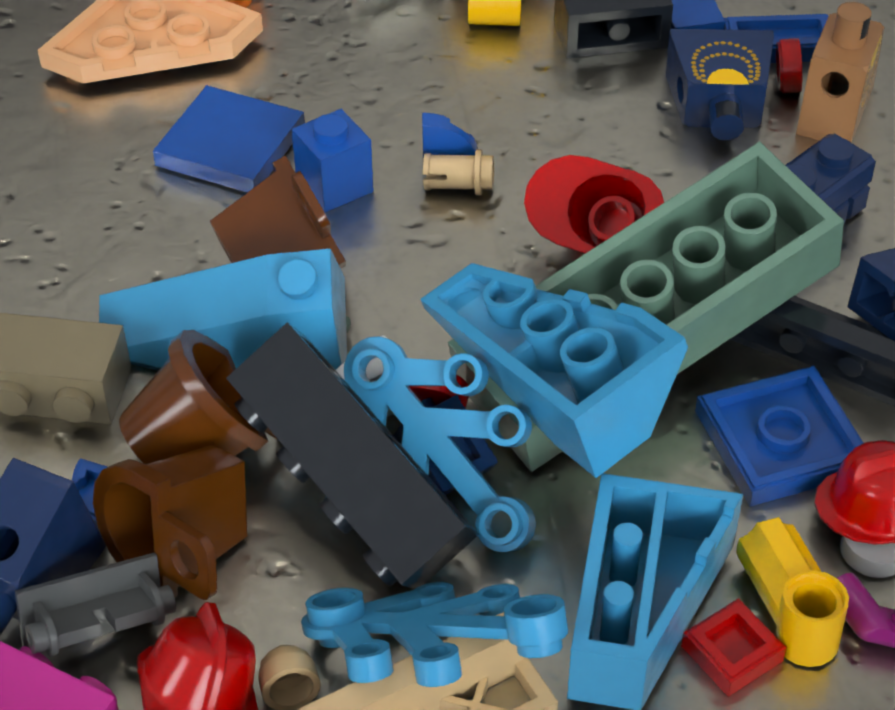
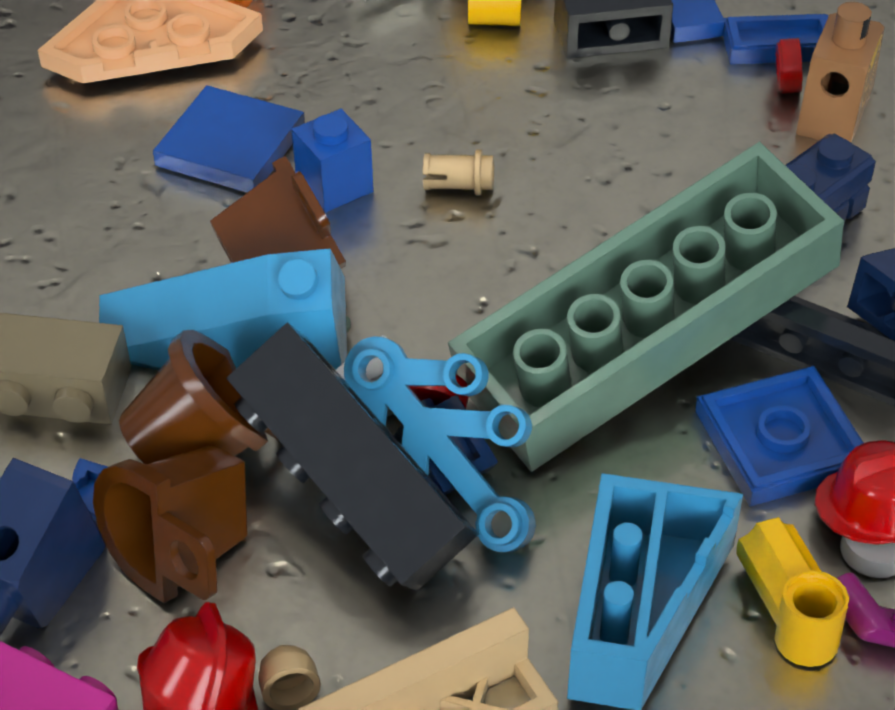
dark grey hinge [15,552,176,657] -> none
dark azure plant [301,582,568,687] -> none
dark azure wedge [420,263,688,478] -> none
blue tile [422,113,478,158] -> none
red piece [524,155,665,254] -> none
dark blue torso [665,29,774,141] -> none
red tile [681,598,787,697] -> none

